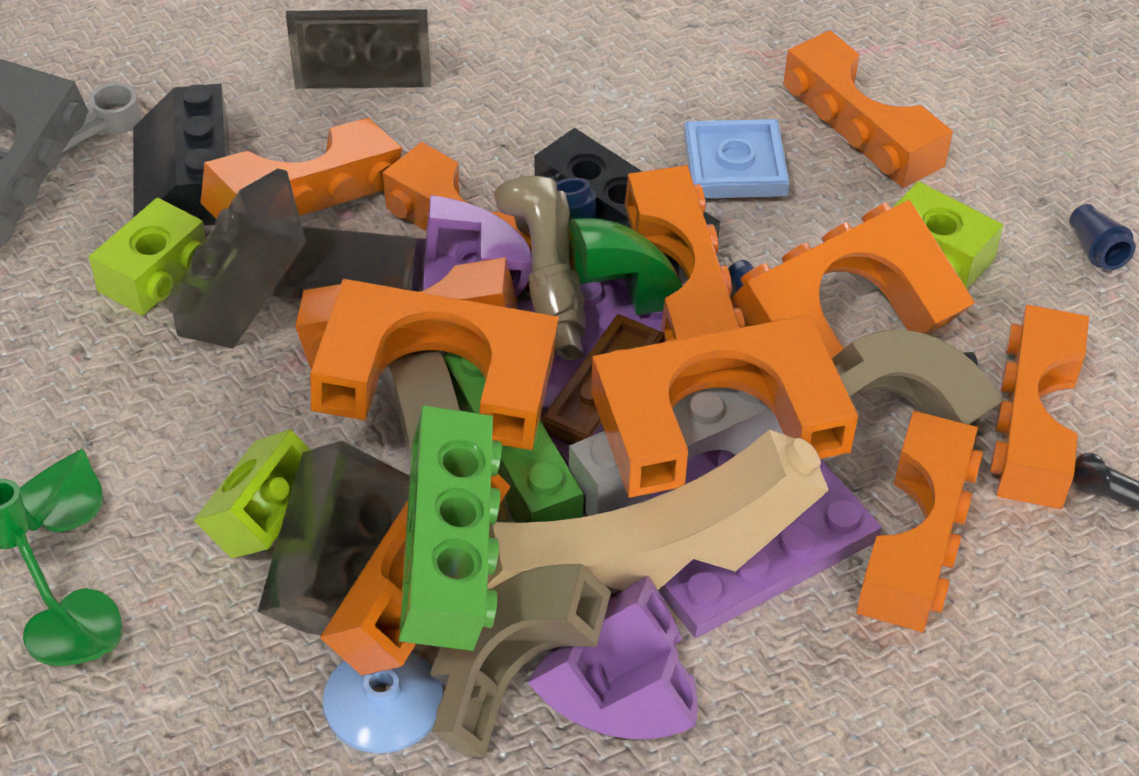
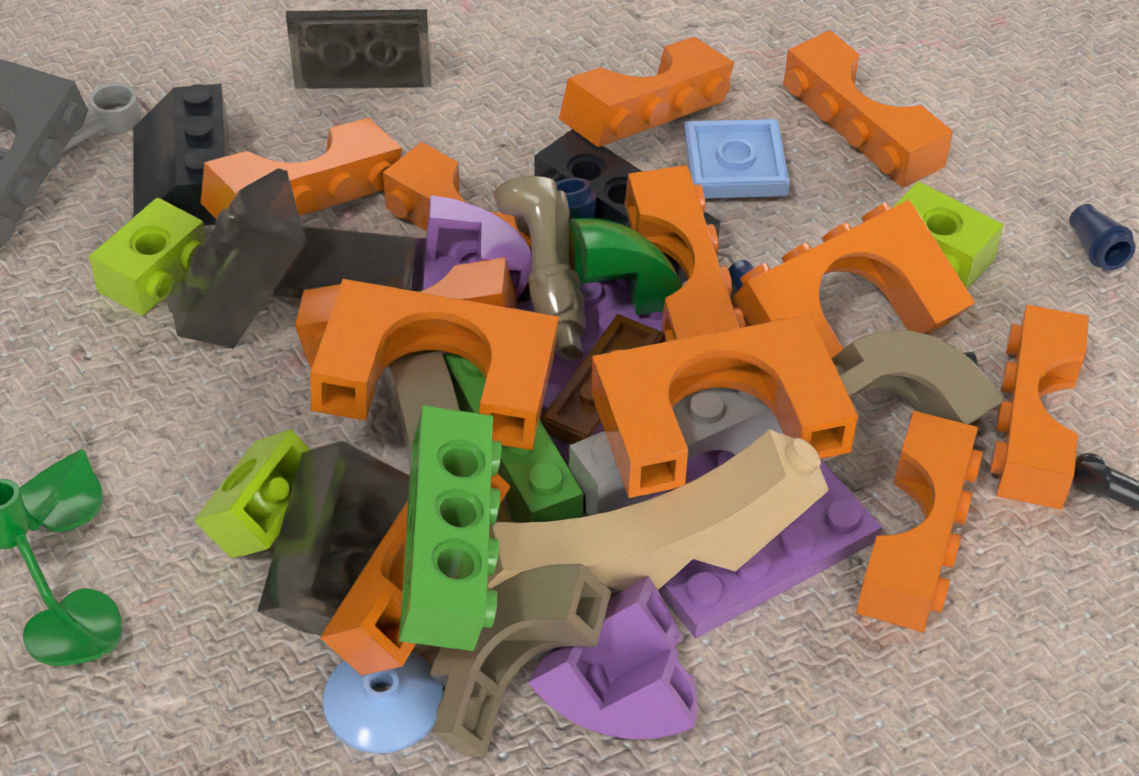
none -> orange arch [559,36,735,148]

